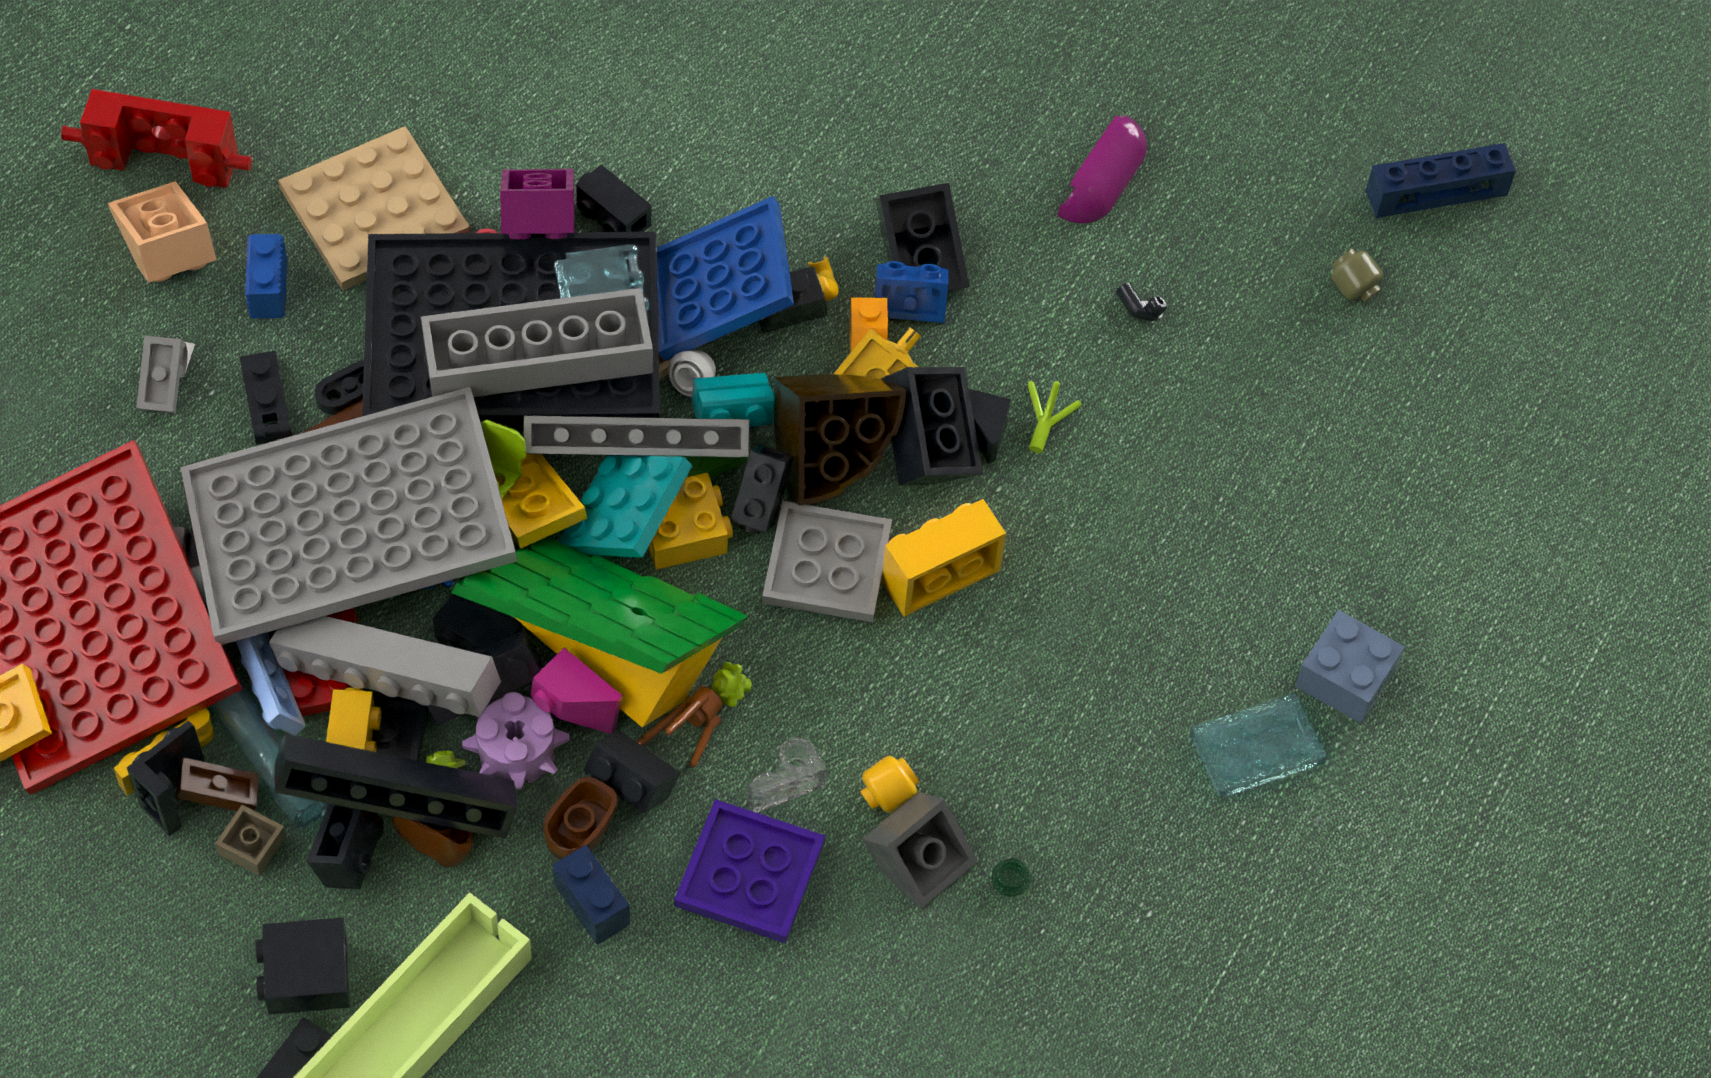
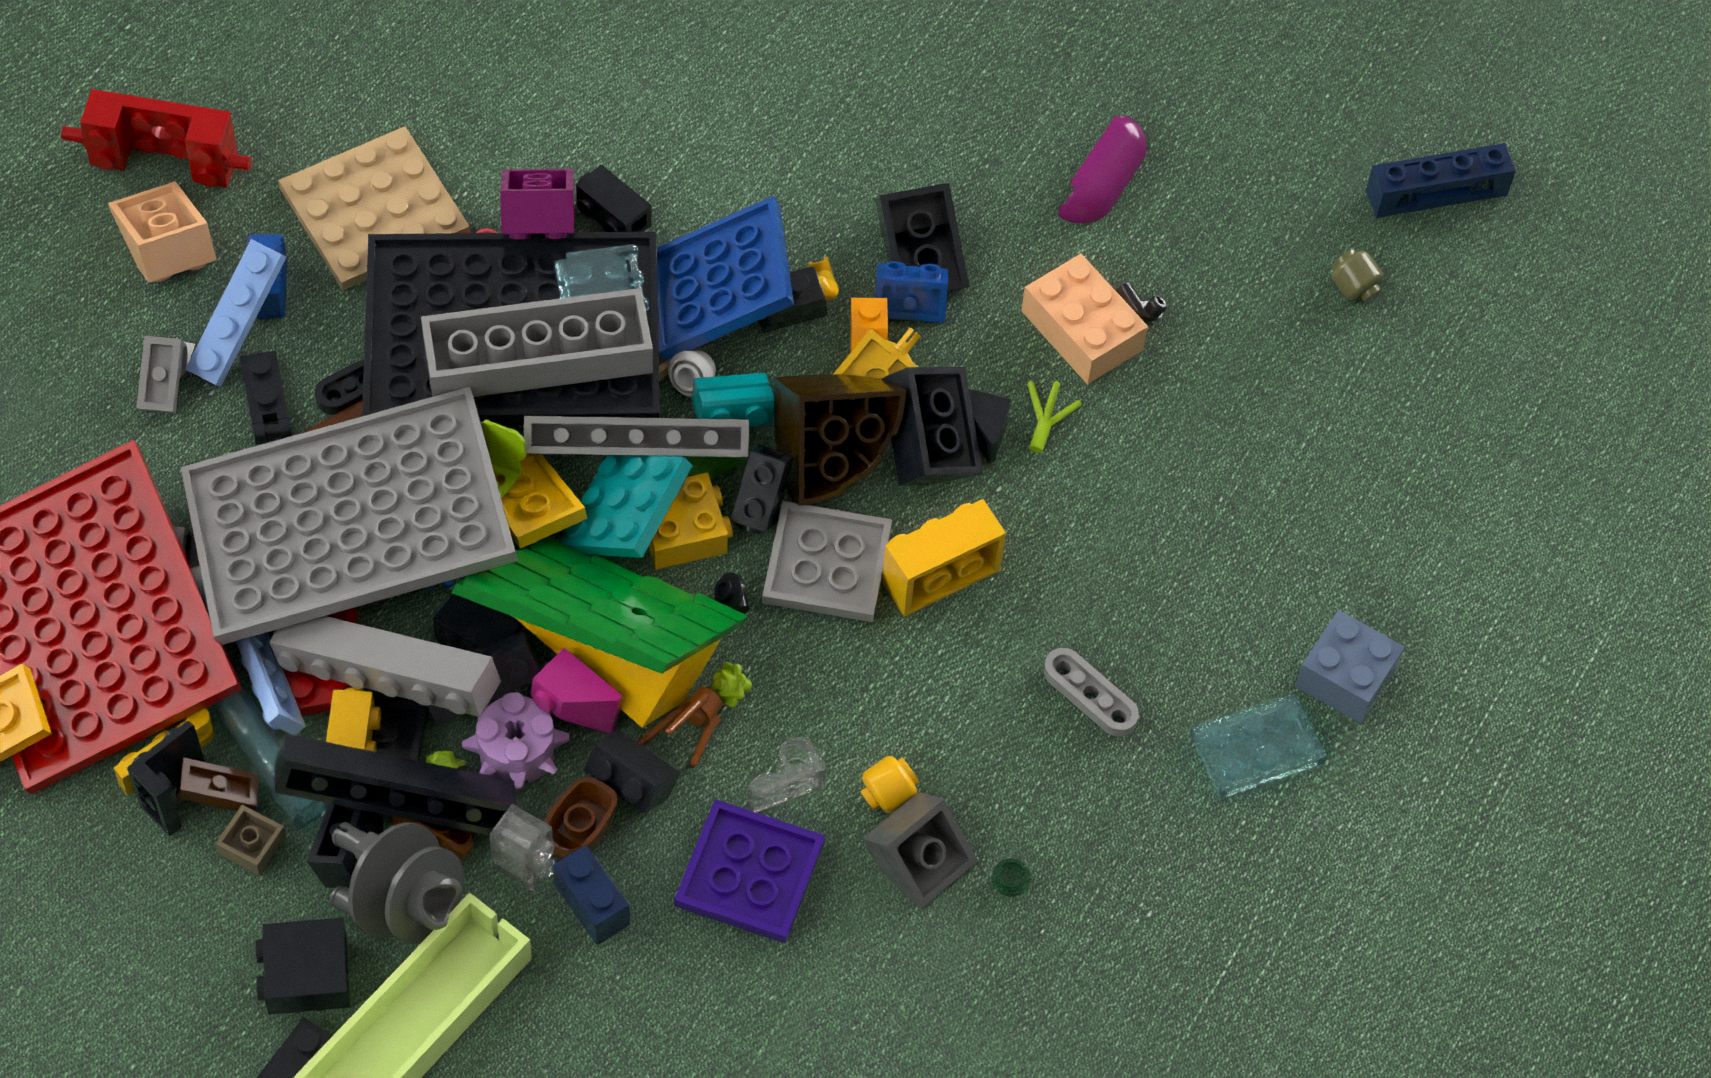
none -> light blue plate [185,239,286,387]
none -> dark grey piece [330,822,464,944]
none -> clear brick [490,804,556,891]
none -> black plate [714,572,750,613]
none -> light nougat brick [1021,254,1148,385]
none -> light grey plate [1044,648,1139,737]

